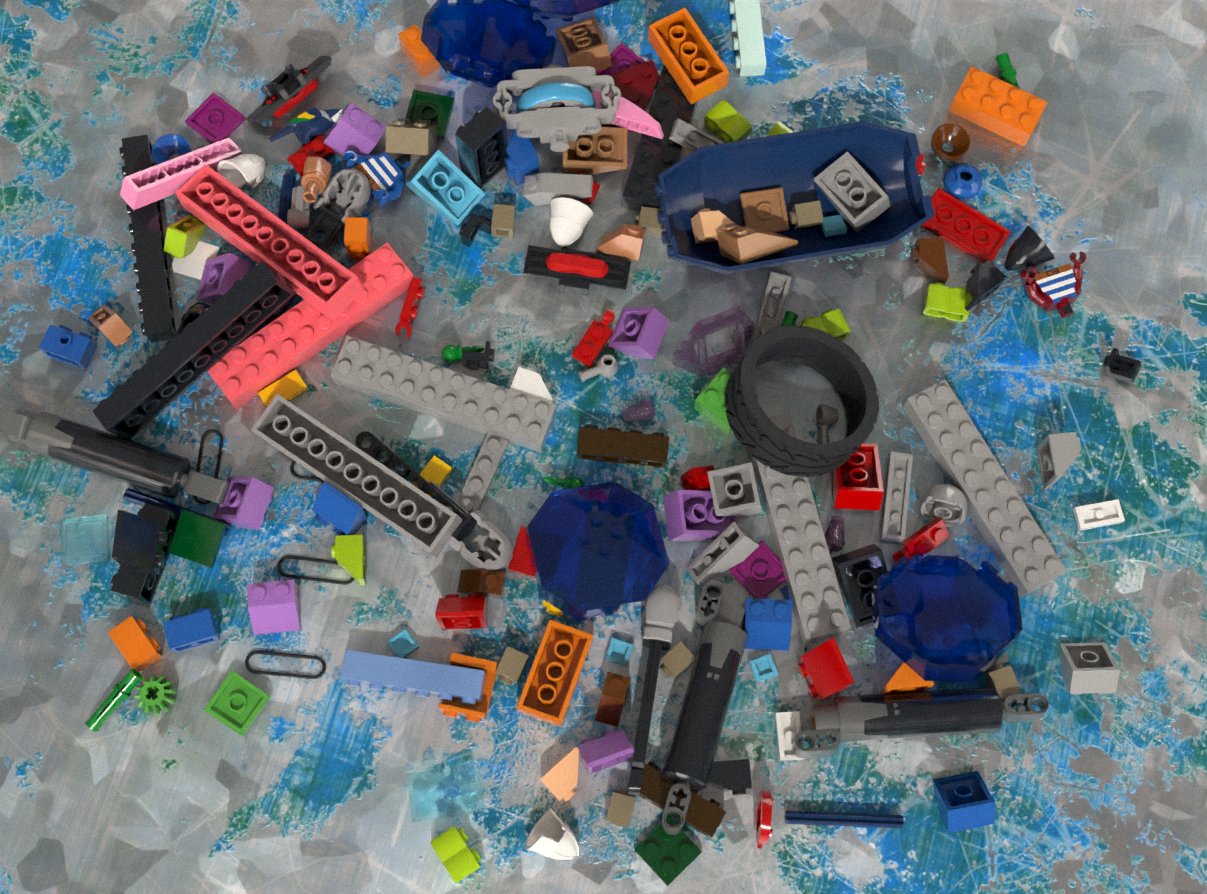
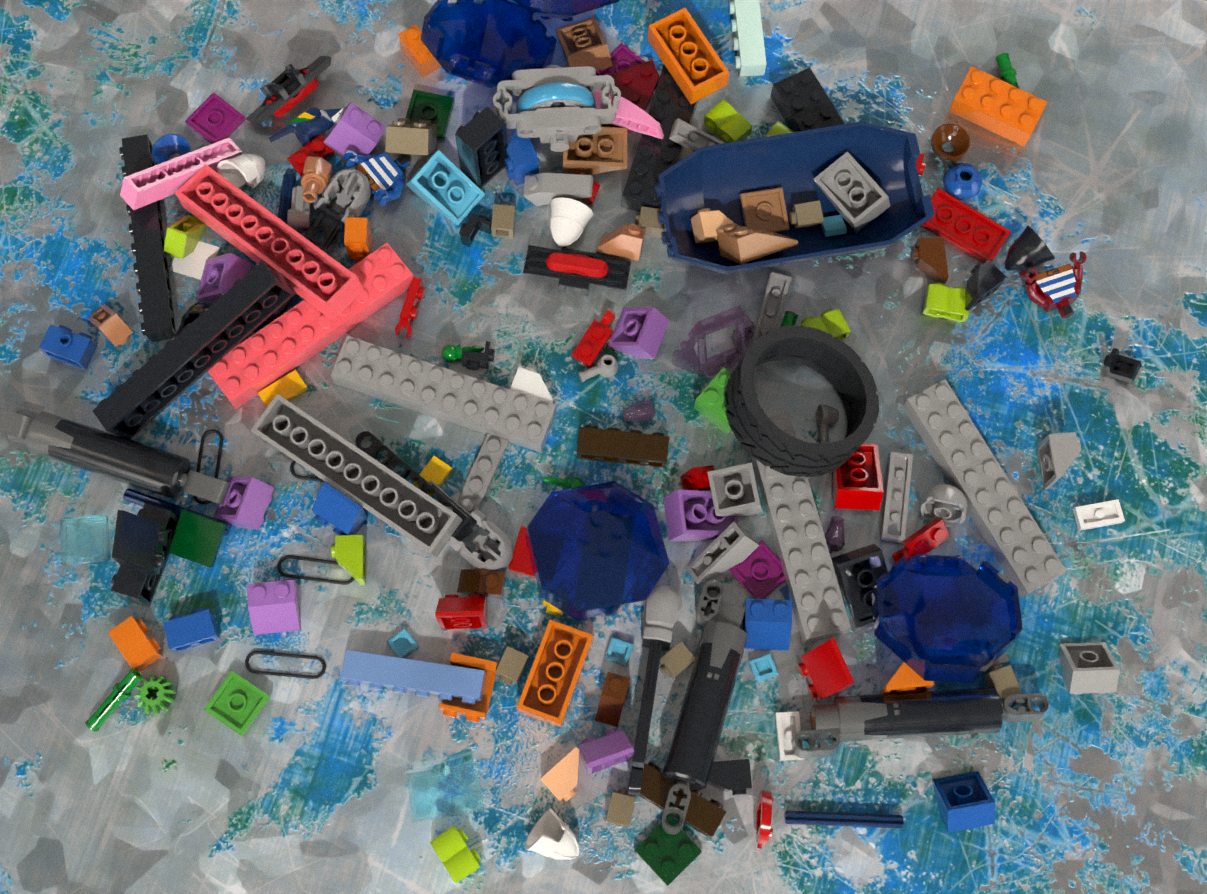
none -> black brick [770,67,845,132]

